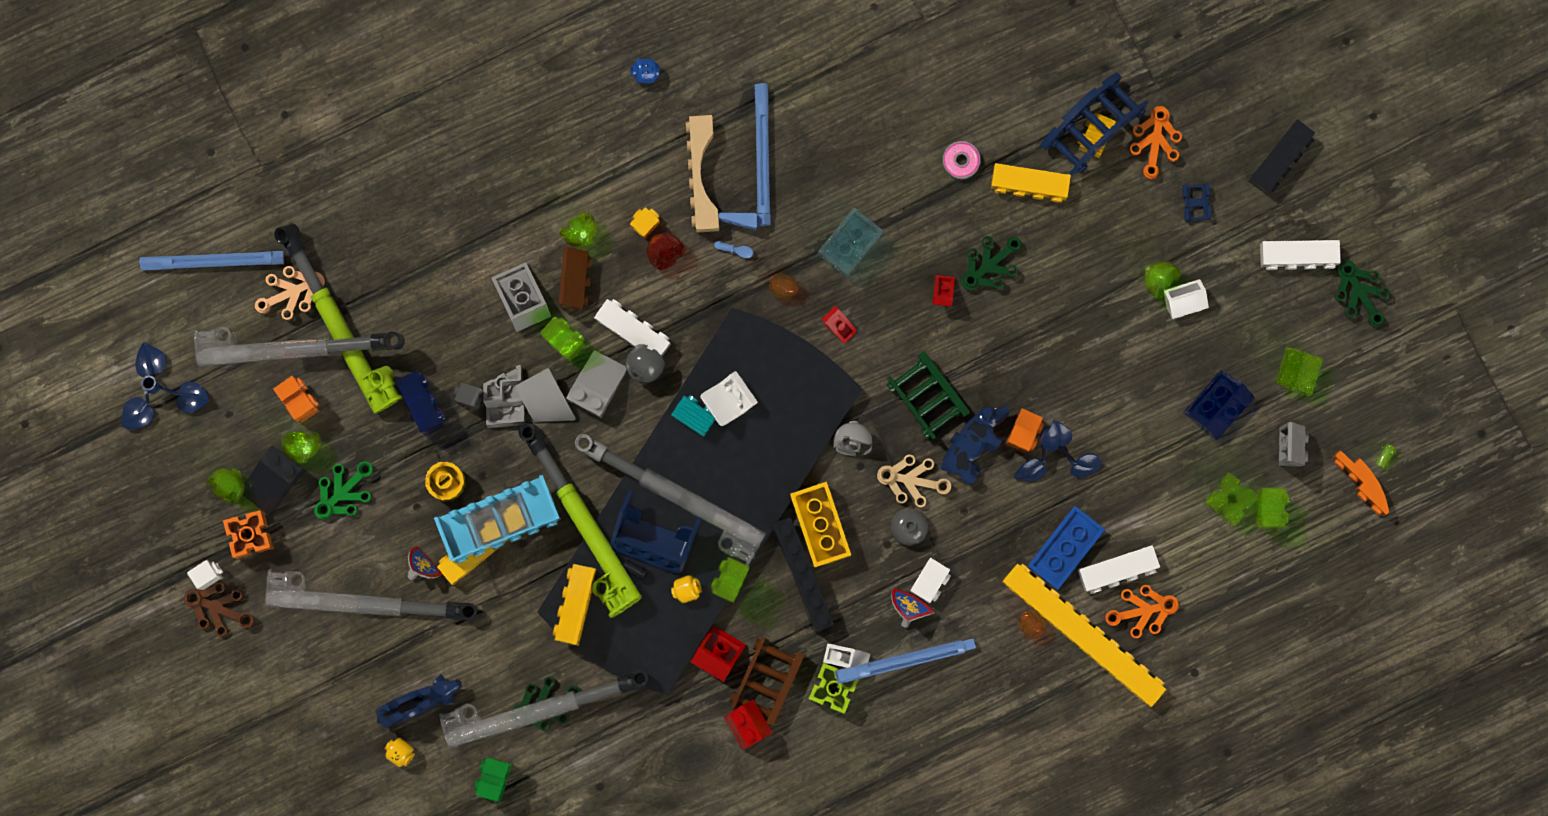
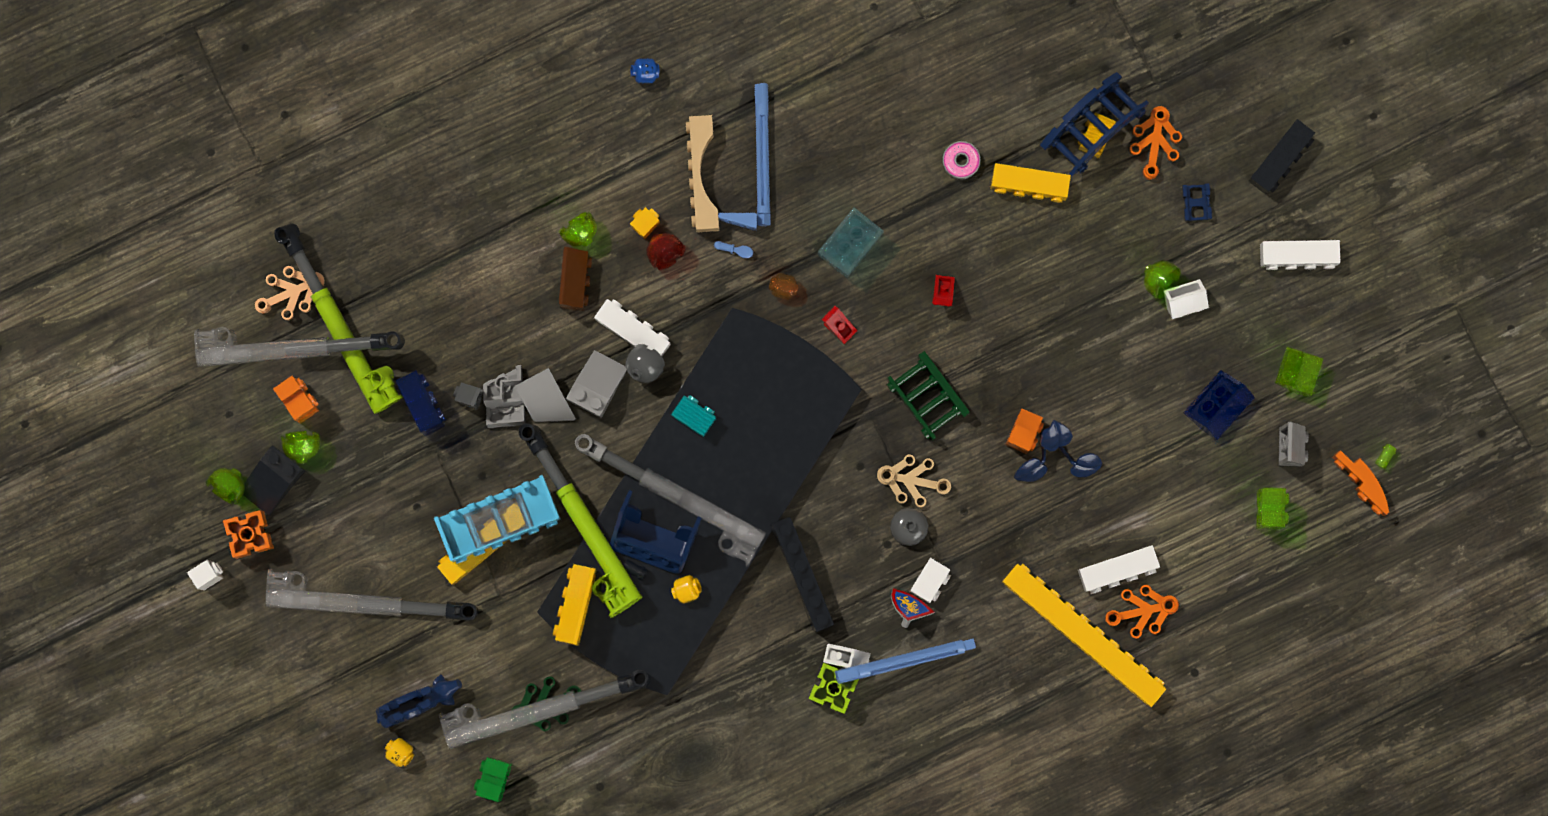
dark blue plant [121,342,209,429] -> none
medium blue piece [139,251,285,270] -> none
reddish brown plant [184,582,255,637] -> none
green plant [314,461,373,520] -> none
shield [407,546,443,581] -> none
yellow brick [425,462,466,502] -> none
light grey slope [491,262,551,332] -> none
clear neon green brick [540,316,586,363] -> none
red slope [691,625,746,682] -> none
white bracket [701,371,758,426] -> none
clear neon green brick [710,557,750,604] -> none
red slope [723,699,773,751] -> none
reddish brown fence [729,636,805,726] -> none
yellow slope [790,482,851,567] -> none
light grey cylinder [833,421,872,456] -> none
dark blue animal [941,405,1010,484] -> none
dark green plant [961,236,1022,291] -> none
clear orange head [1017,610,1046,639] -> none
blue plate [1027,506,1105,590] -> none
clear neon green brick [1202,472,1259,527] -> none
dark green plant [1335,260,1390,328] -> none

